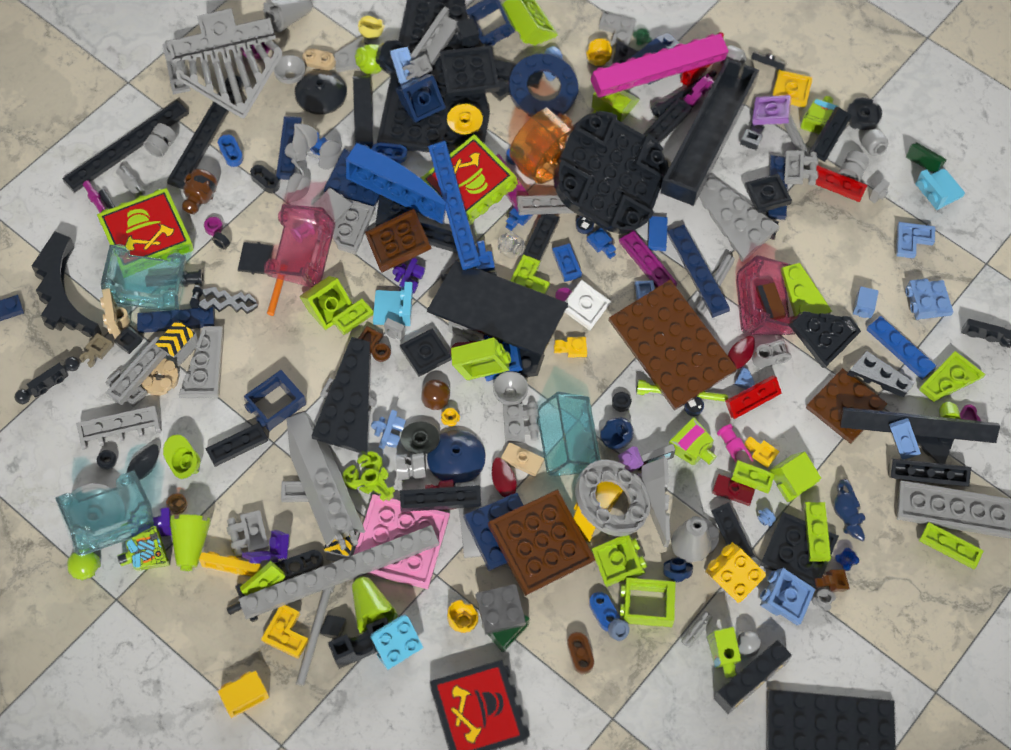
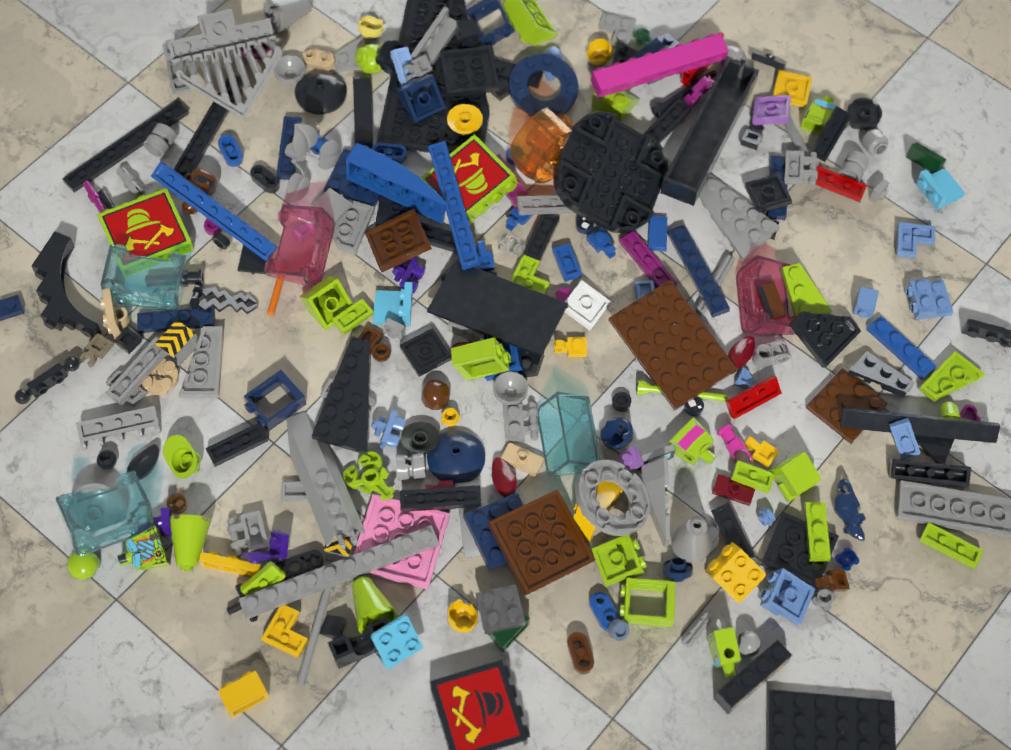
none -> blue tile [151,161,279,261]

